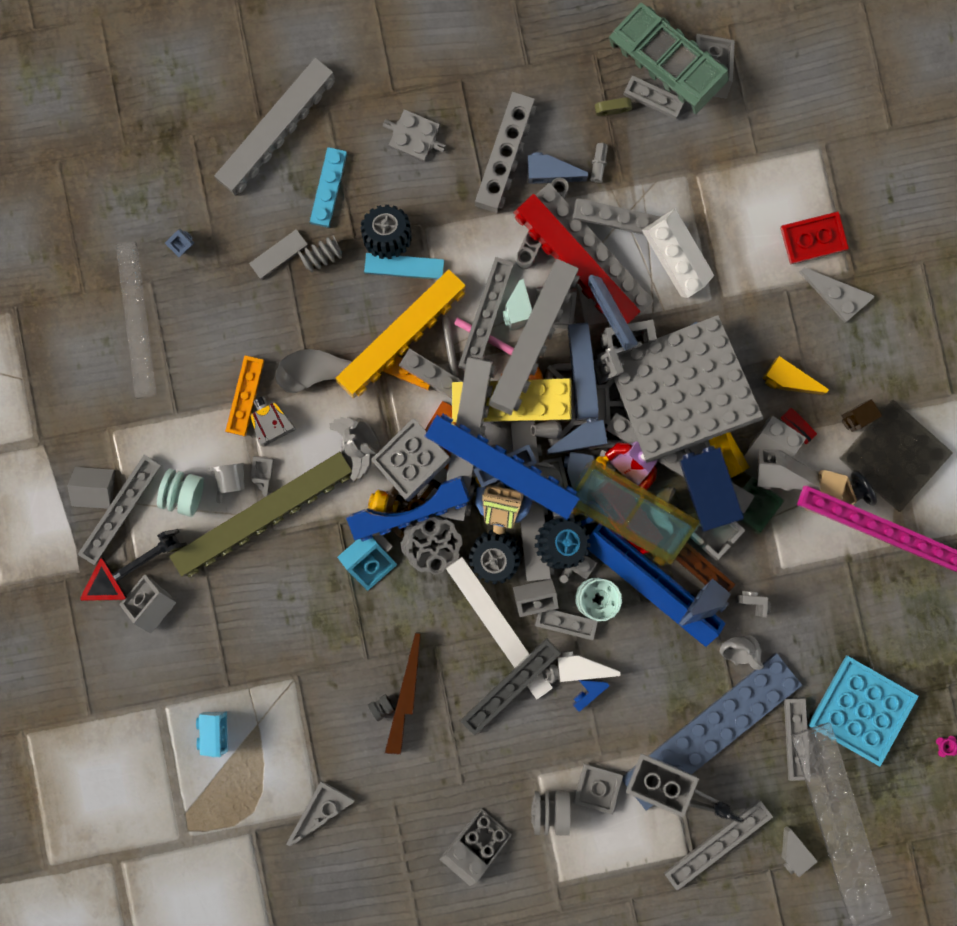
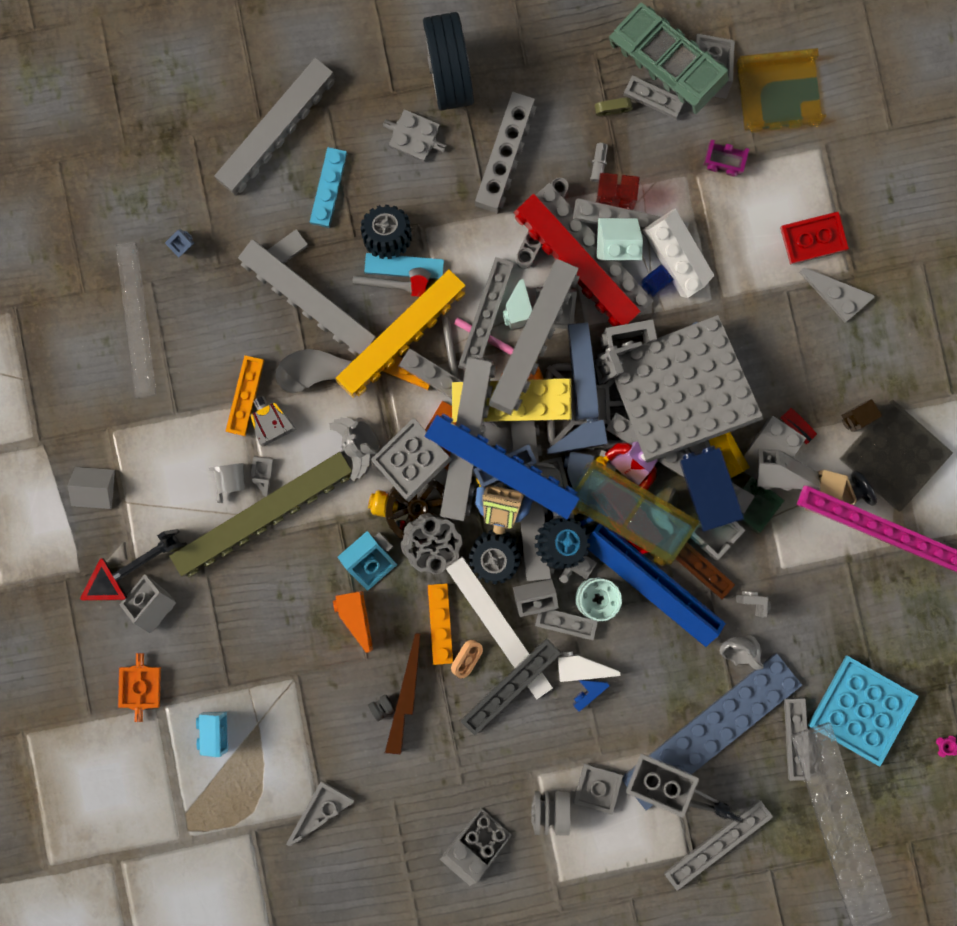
light grey plate [77,455,162,565] -> none
light aqua wheel [157,468,204,517] -> none
light grey piece [298,235,342,272] -> none
blue arch [346,476,470,541] -> none
sand blue slope [527,152,588,184] -> none
light grey cone [531,420,562,439] -> none
light grey plate [542,664,559,684] -> none
sand blue slope [588,275,638,351] -> none
sand blue slope [679,579,731,626] -> none
yellow slope [763,356,829,395] -> none
light grey slope [782,826,818,877] -> none
none -> orange plate [118,653,161,722]
none -> light grey brick [238,239,377,357]
none -> orange slope [333,591,373,653]
none -> piece [353,267,431,297]
none -> black wheel [423,12,474,111]
none -> light orange plate [428,583,453,665]
none -> light nougat plate [451,640,483,679]
none -> clear red piece [595,173,640,210]
none -> light aqua slope [597,218,643,260]
none -> clear blue brick [641,264,674,297]
none -> magenta window [703,139,749,177]
none -> clear yellow panel [737,48,826,133]

